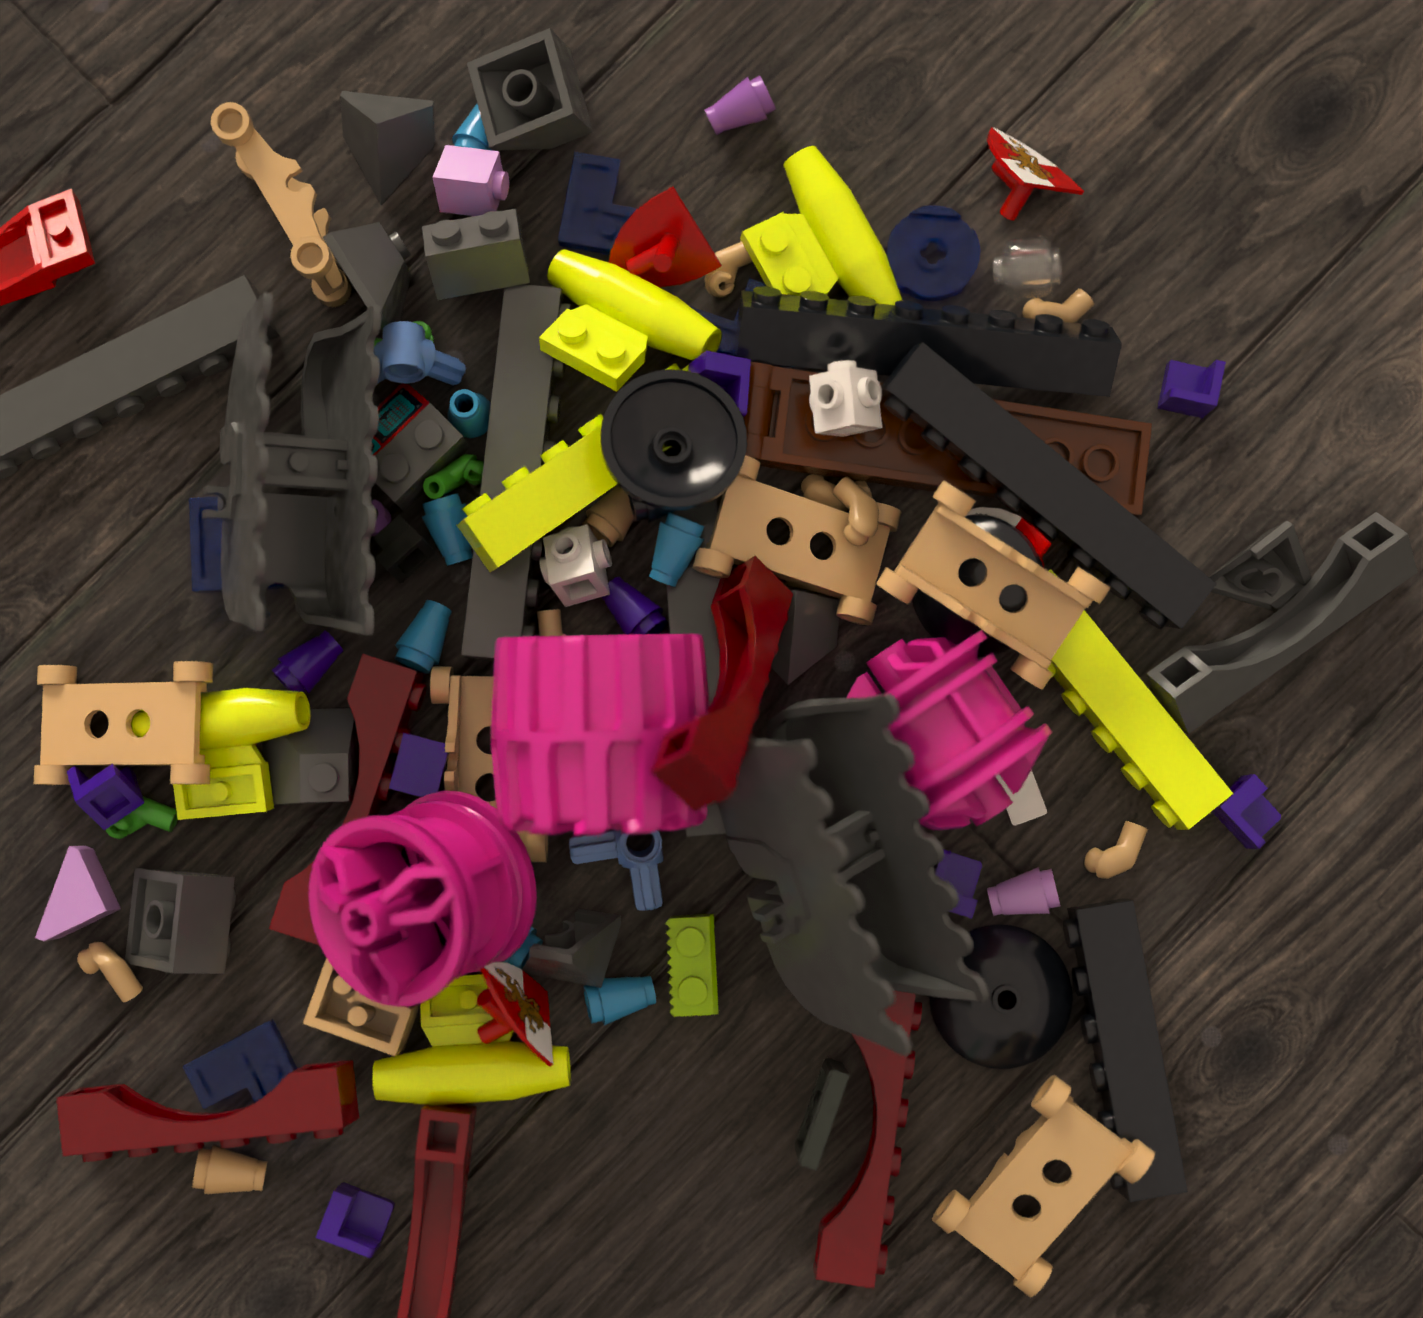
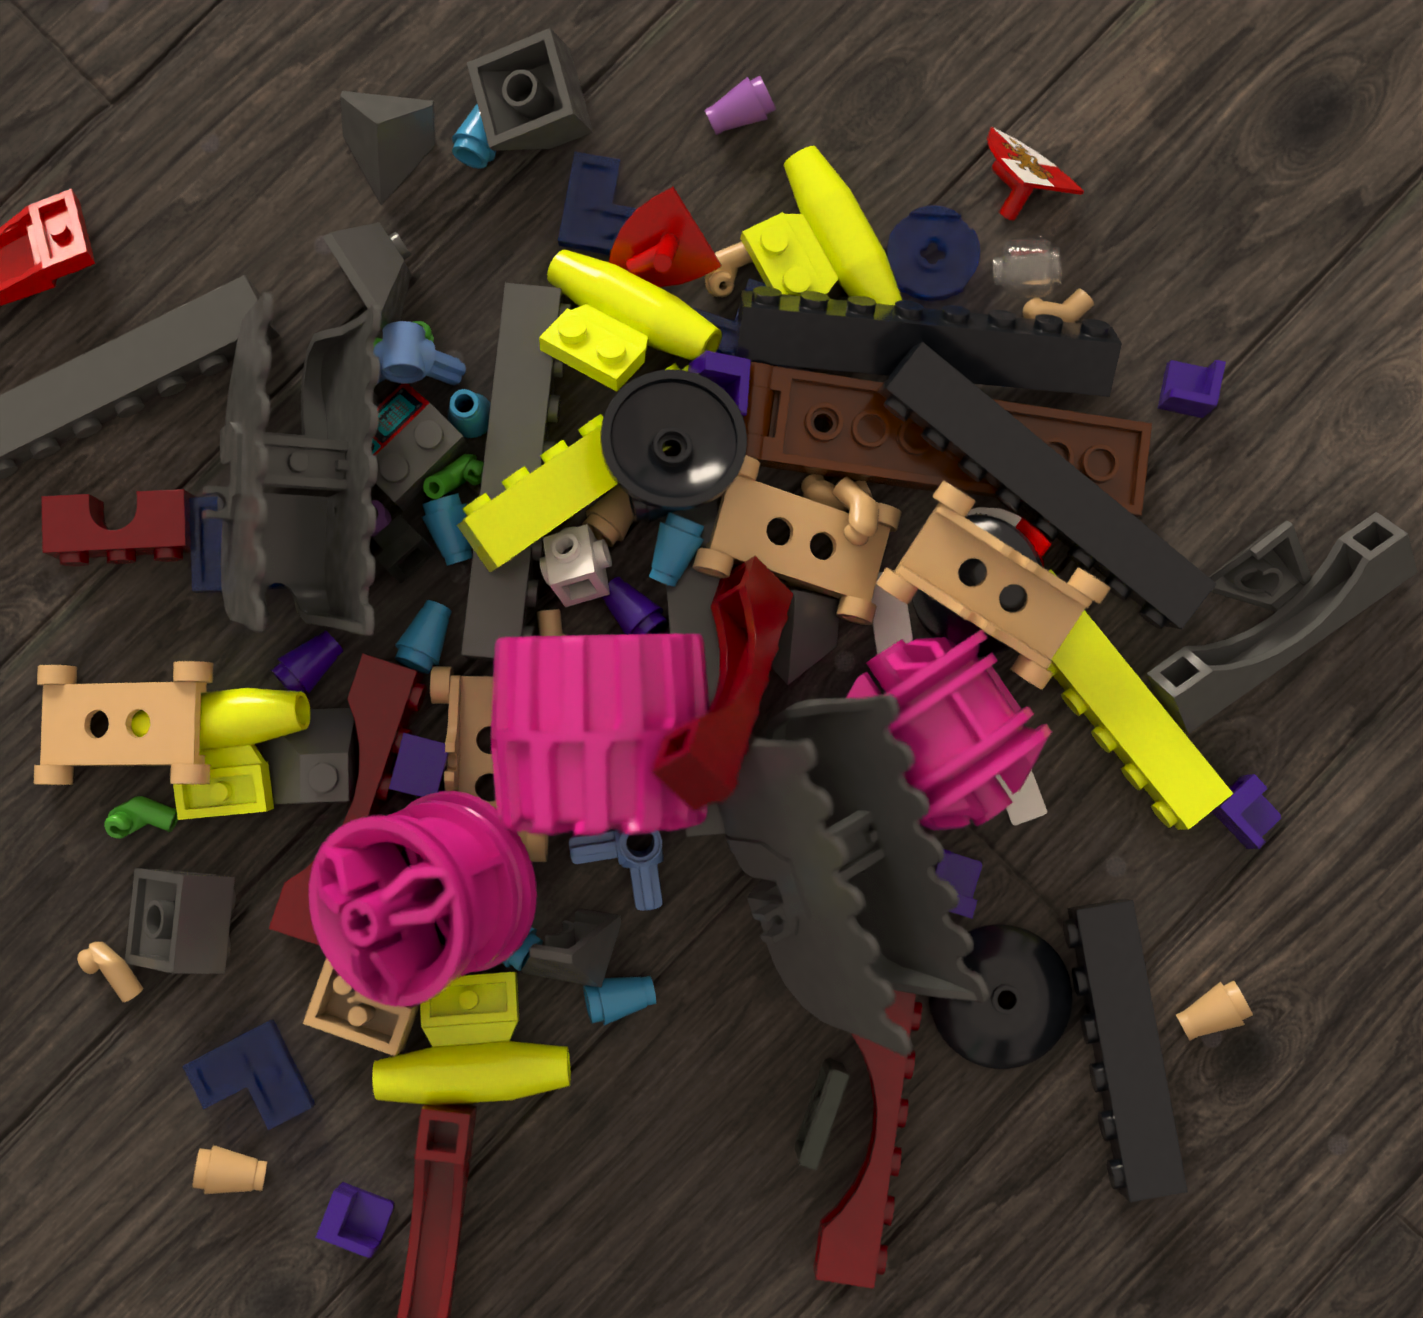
lavender slope [35,846,121,941] -> none
dark red arch [56,1060,359,1162] -> none
dark purple panel [66,763,145,830] -> none
tan piece [211,102,352,307] -> none
dark grey slope [422,209,530,300] -> none
lavender brick [433,145,509,216] -> none
shield [477,962,553,1067] -> none
lime brick [665,914,718,1017] -> none
white brick [809,360,882,437] -> none
tan piece [932,1075,1155,1297] -> none
lavender cone [987,867,1060,916] -> none
tan arm [1084,821,1148,879] -> none
none -> dark red arch [41,489,198,566]
none -> white sticker [871,572,913,655]
none -> tan cone [1176,980,1253,1041]

